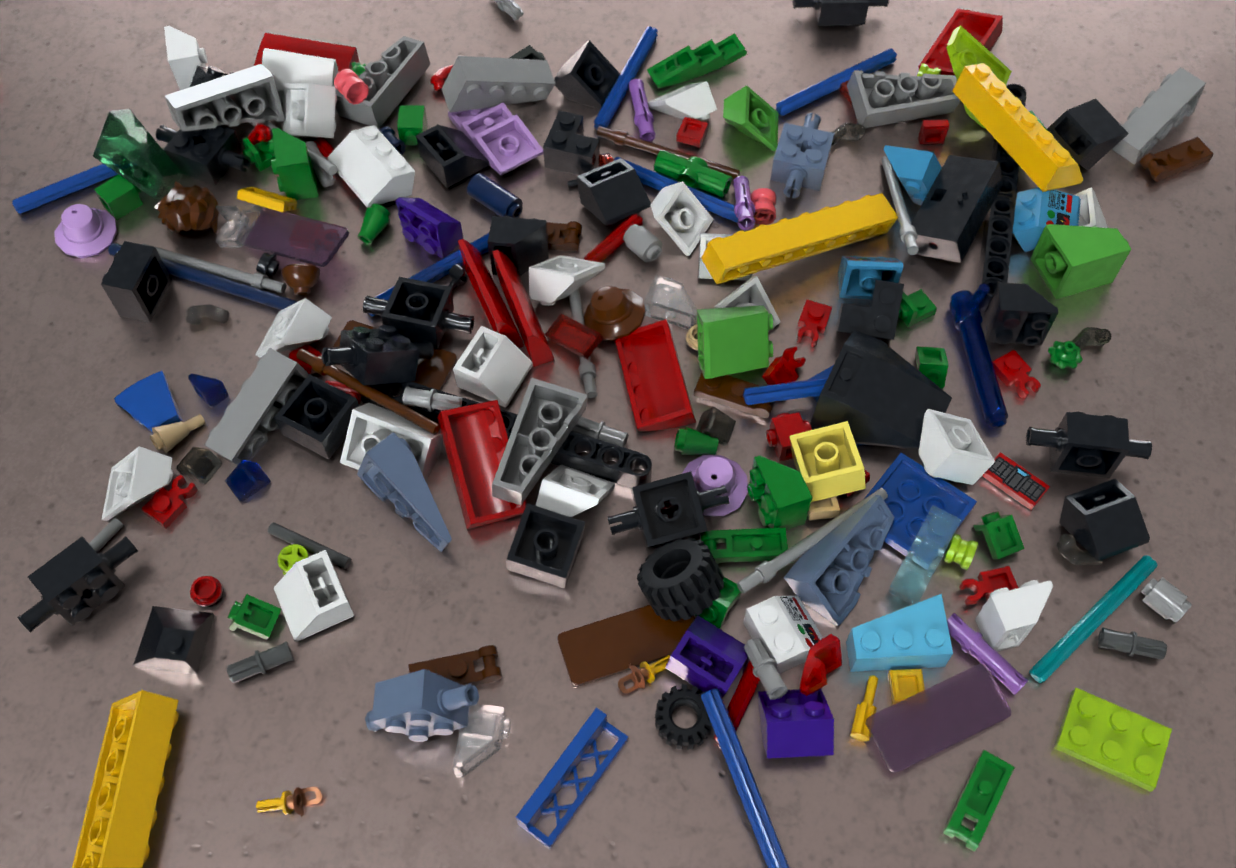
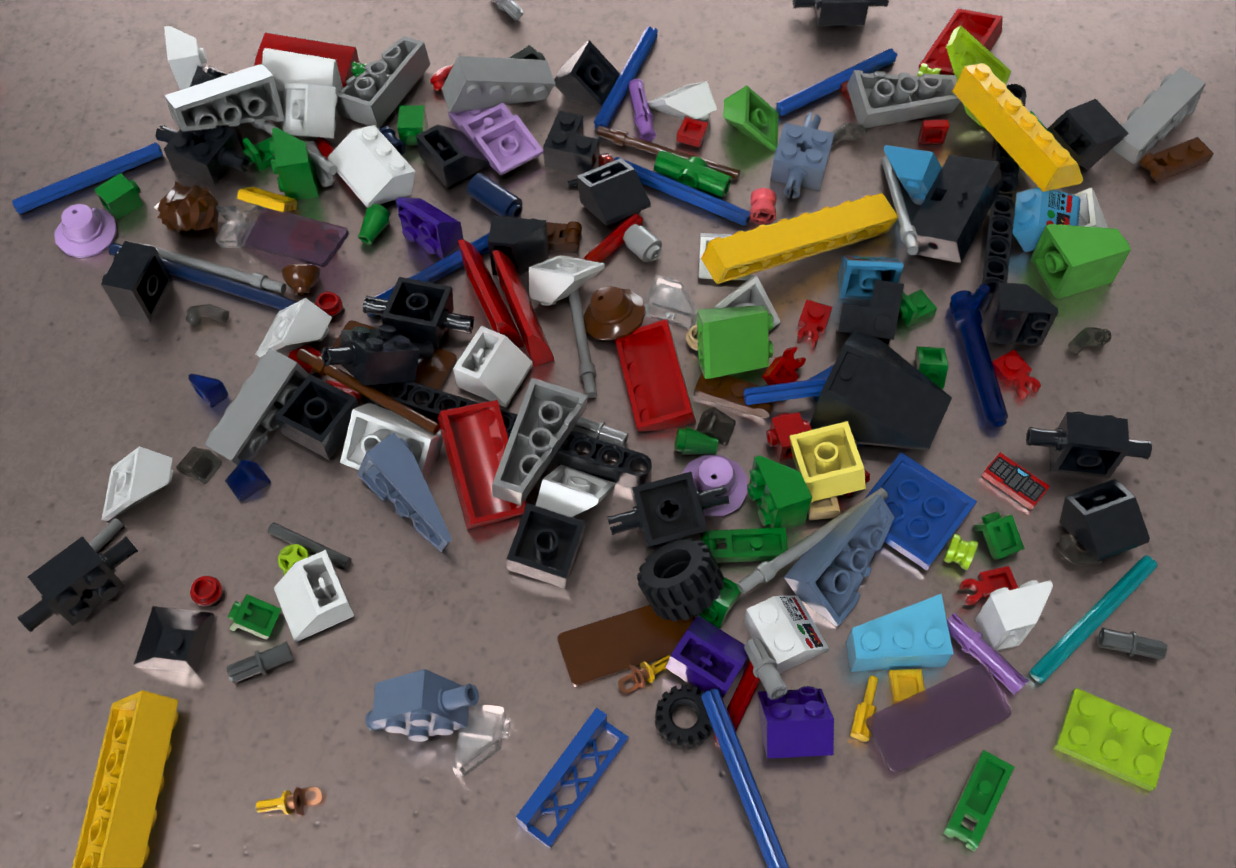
clear green wedge [93,109,182,199] -> none
blue slope [114,371,183,433] -> none
red plate [141,475,198,529] -> none
tan cone [150,414,206,453] -> none
red arm [247,123,272,145] -> none
black plate [256,252,280,276] -> none
coral wheel [334,69,369,104] -> none
light grey axle [403,387,462,412] -> none
reddish brown plate [408,645,502,686] -> none
black hand [448,264,468,292] -> none
clear red tile [545,313,603,359] -> none
green slope [647,33,747,88] -> none
white slope [650,181,714,256] -> none
medium lavender pin [733,176,755,231] -> none
red slope [800,634,842,696] -> none
clear light blue arch [888,505,962,605] -> none
white slope [918,409,995,485] -> none
green plant [1048,341,1083,369] -> none
light grey brick [1140,577,1192,623] -> none
none -> red plate [315,291,343,317]

